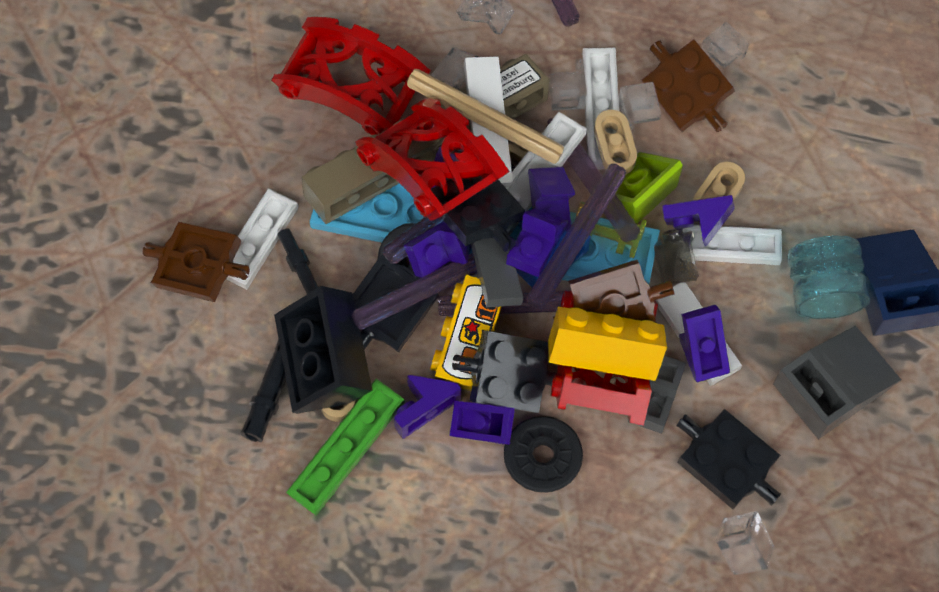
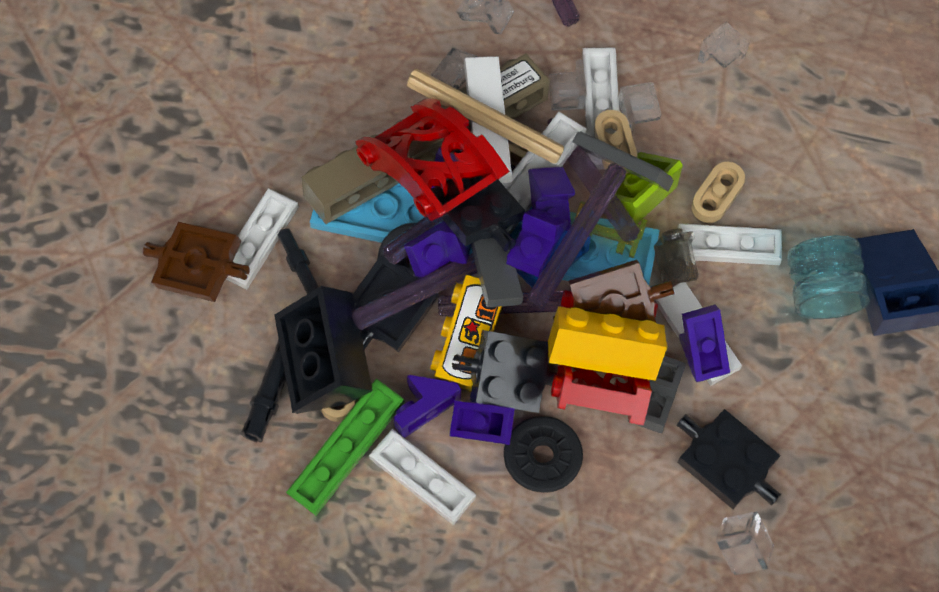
red fence [271,17,431,135] -> none
reddish brown plate [641,39,735,132] -> none
dark purple slope [662,195,735,247] -> none
dark grey slope [773,326,902,440] -> none
none -> white tile [369,429,476,525]
none -> dark grey tile [572,131,674,191]

